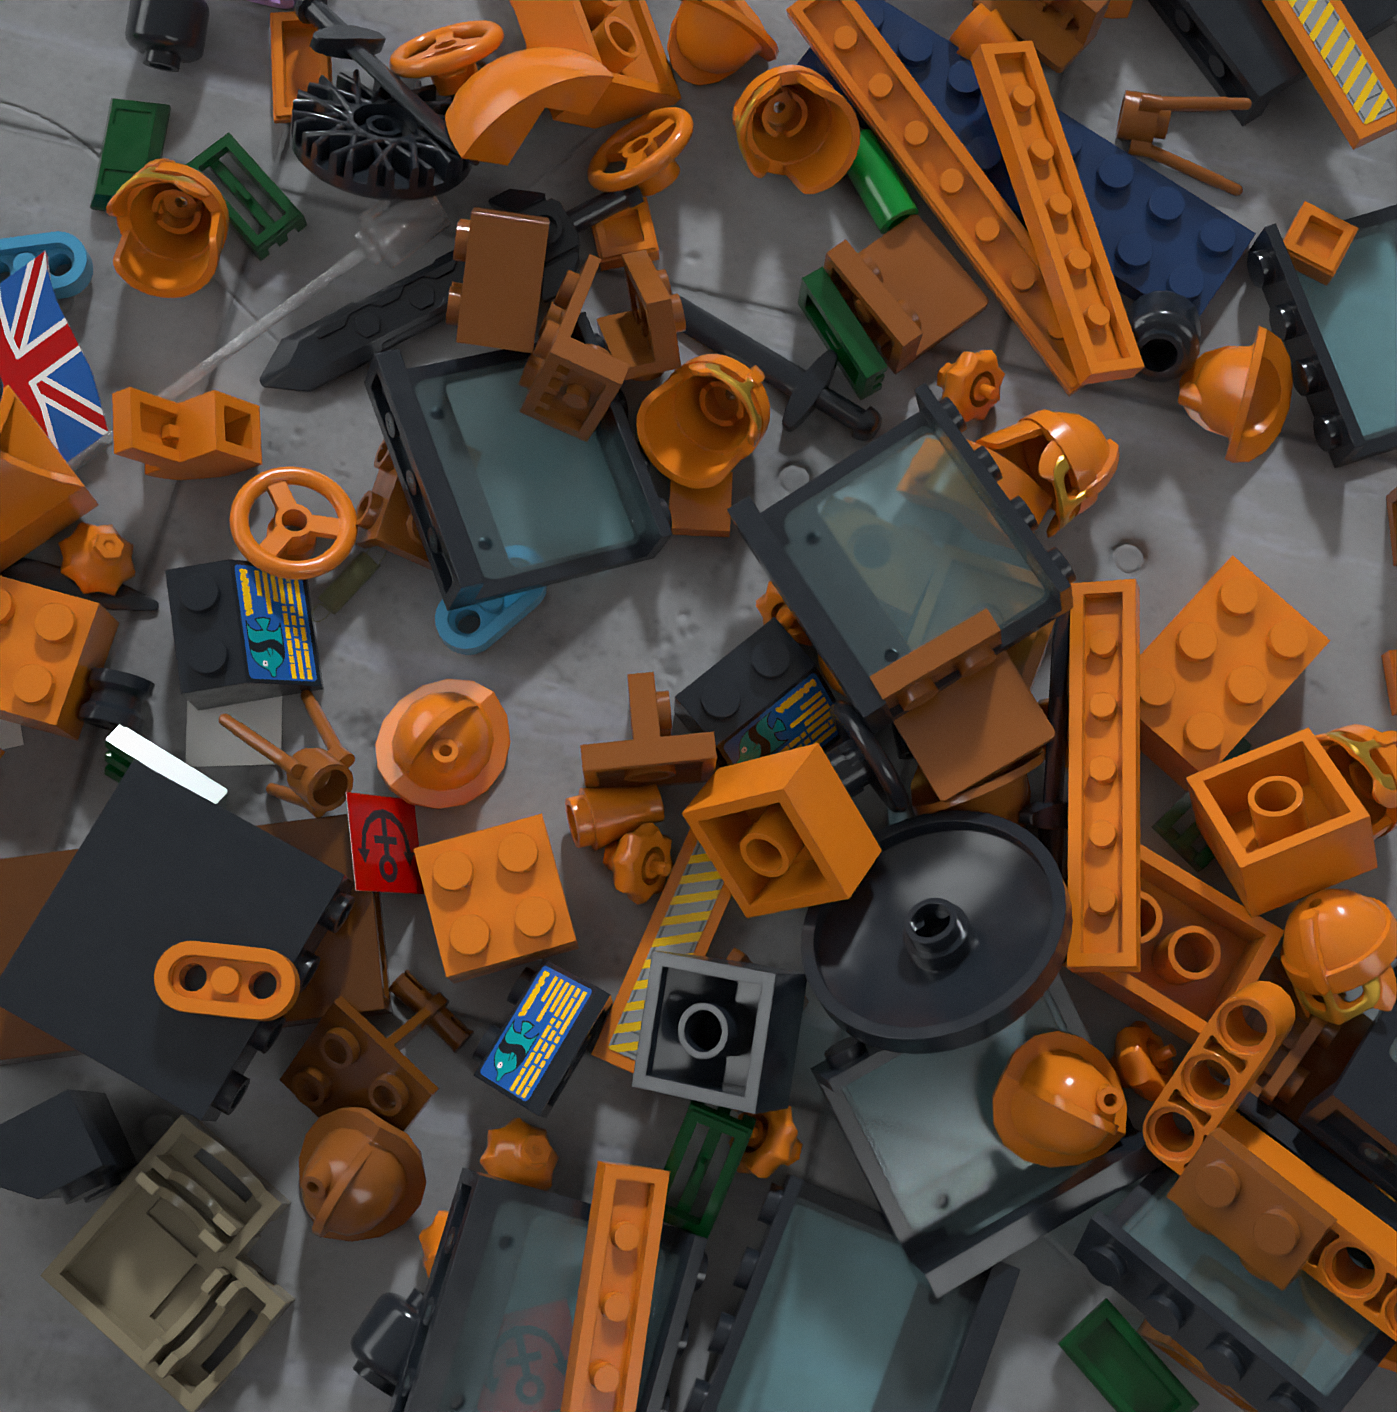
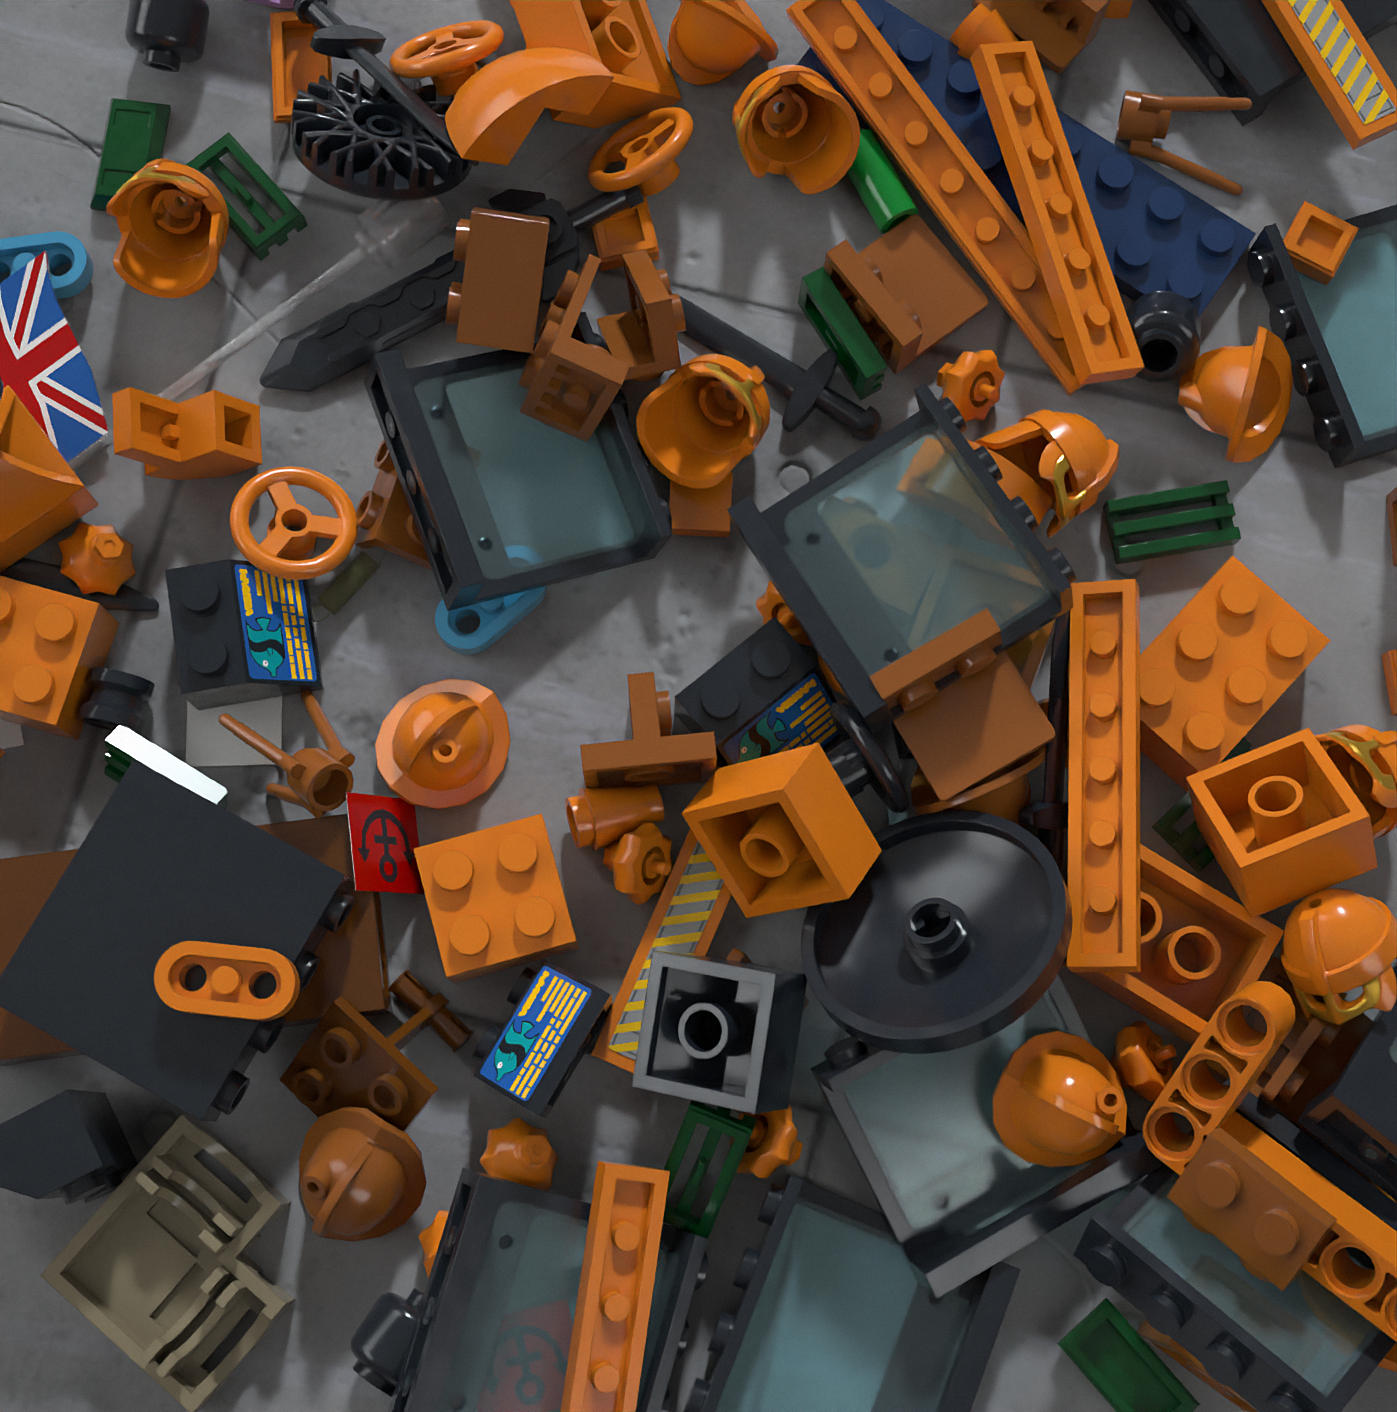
none -> dark green tile [1103,480,1241,565]

